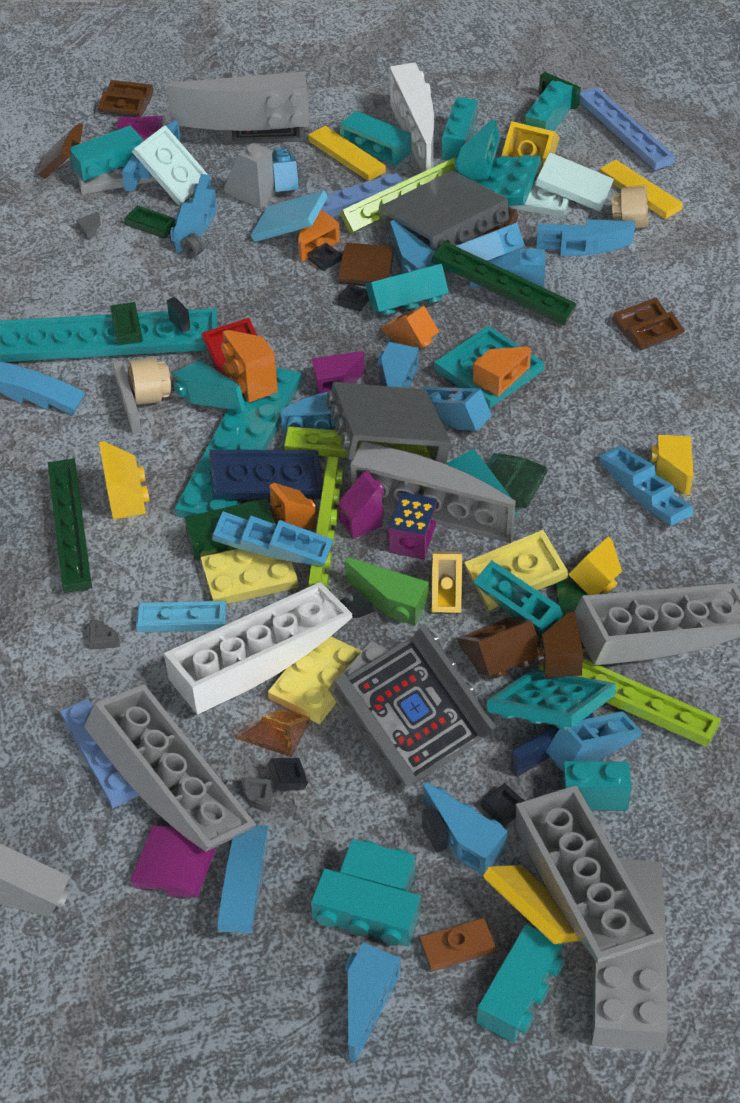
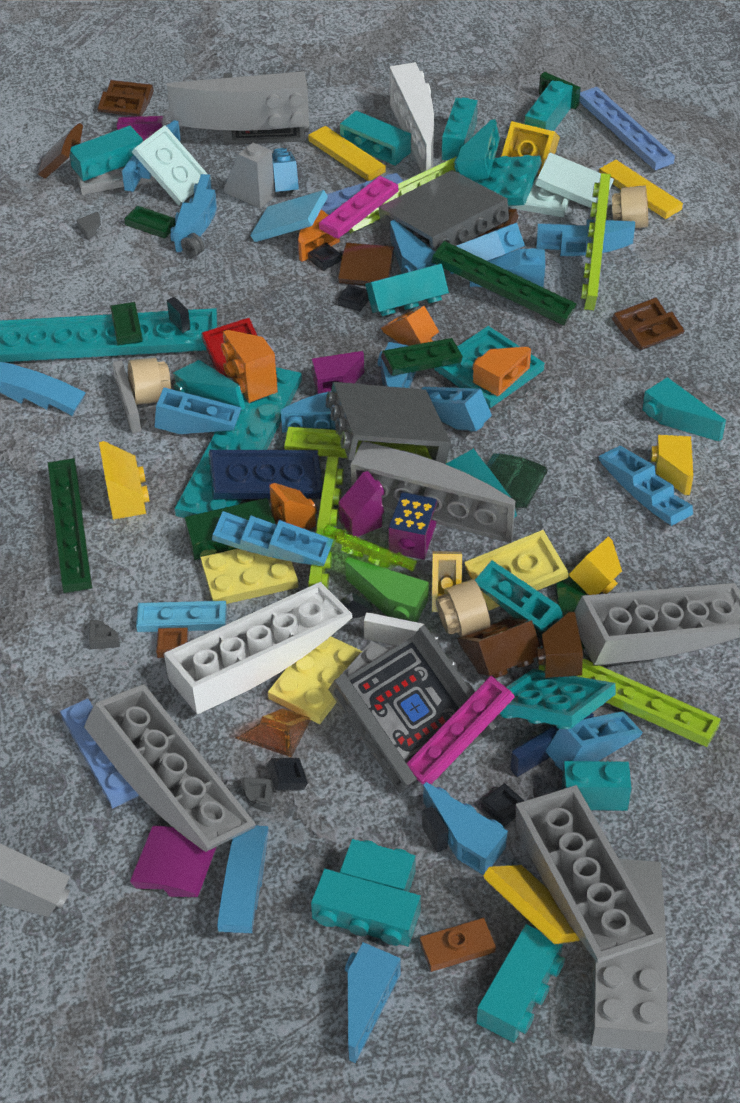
none -> dark azure slope [154,387,241,434]
none -> dark orange tile [156,628,189,658]
none -> dark pink tile [319,176,398,239]
none -> clear neon green plate [323,523,417,572]
none -> white tile [364,613,425,646]
none -> dark green tile [381,338,463,376]
none -> dark pink tile [406,676,515,785]
none -> tan piece [436,579,490,637]
none -> lime plate [581,173,611,311]
none -> teal slope [642,377,726,442]

